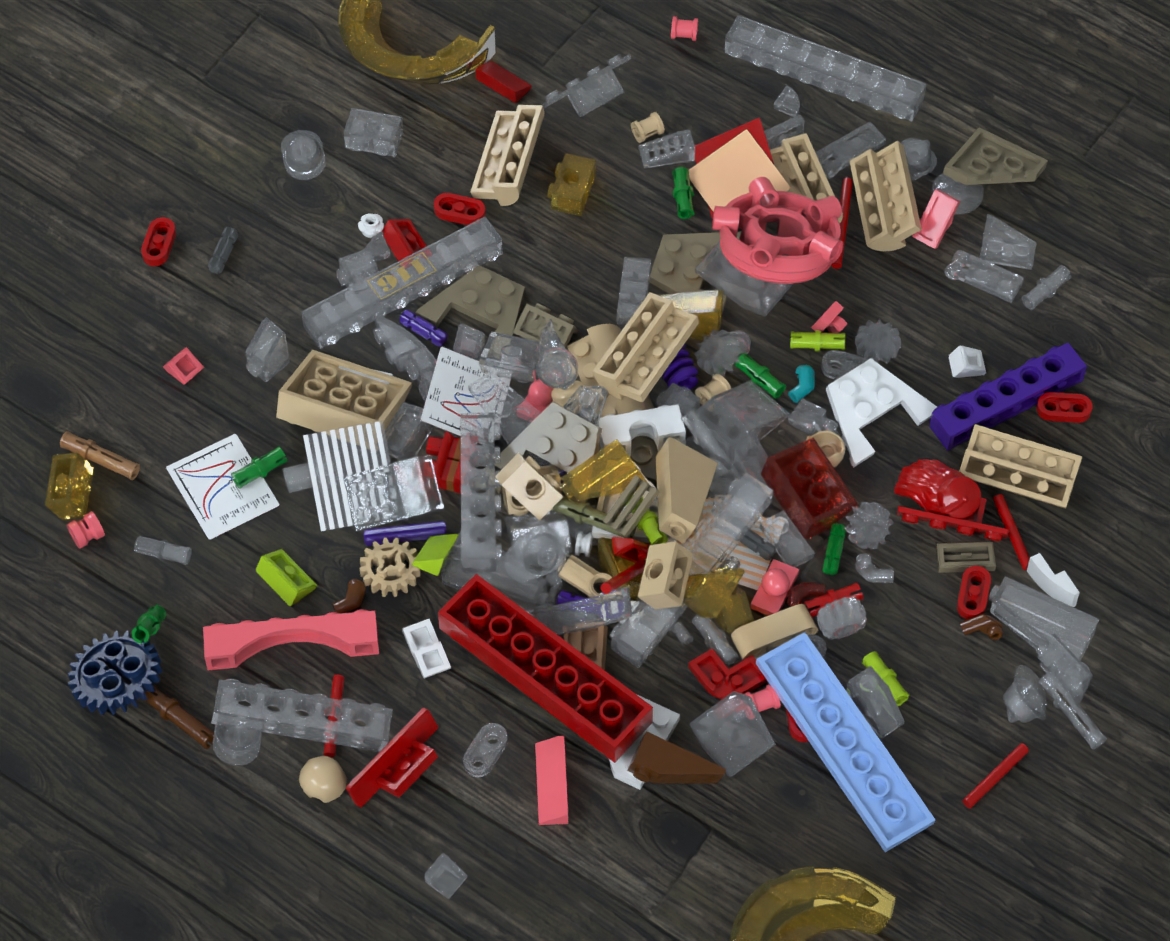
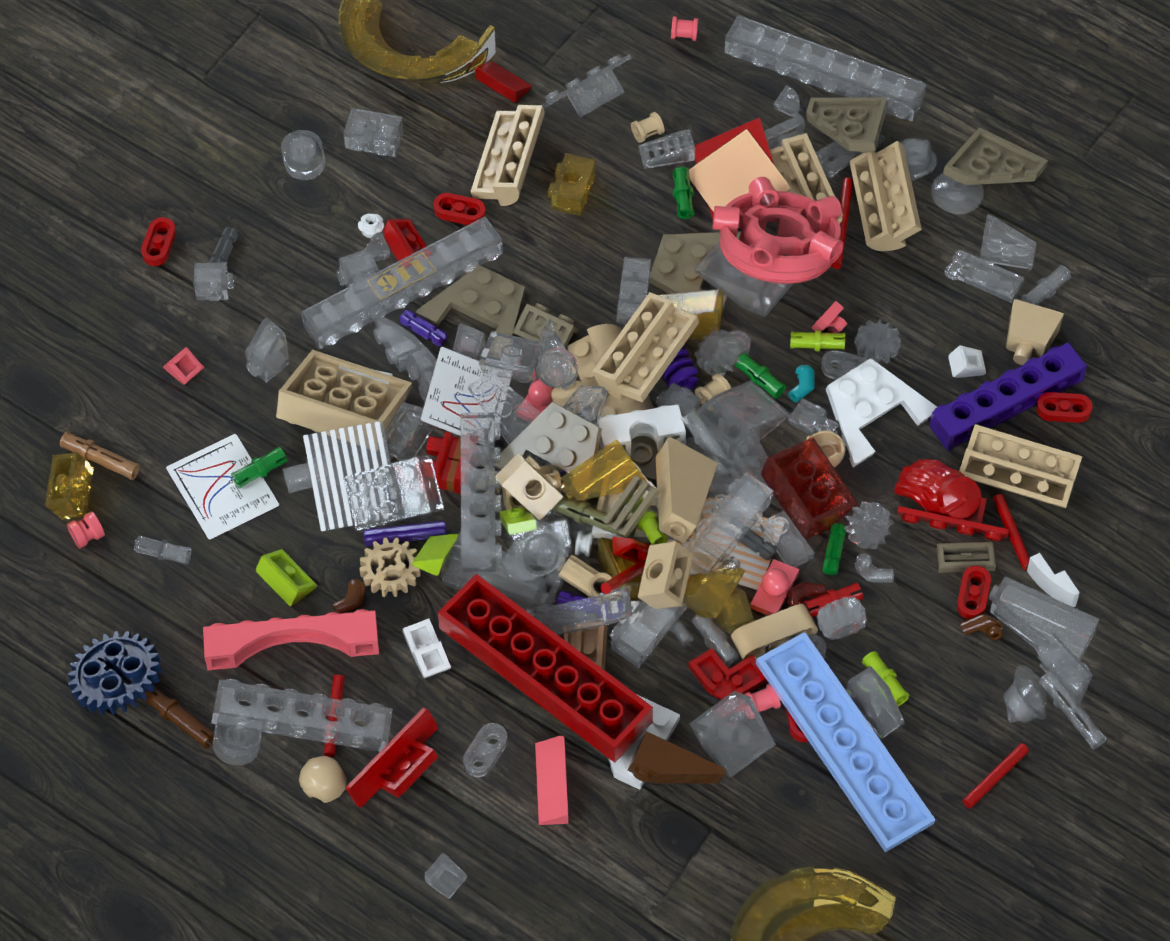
green pin [131,605,166,644] -> none
coral tile [912,189,961,249] -> none
none -> clear brick [194,262,234,301]
none -> lime plate [499,507,537,535]
none -> dark tan plate [806,97,888,153]
none -> tan torso [1006,299,1064,365]

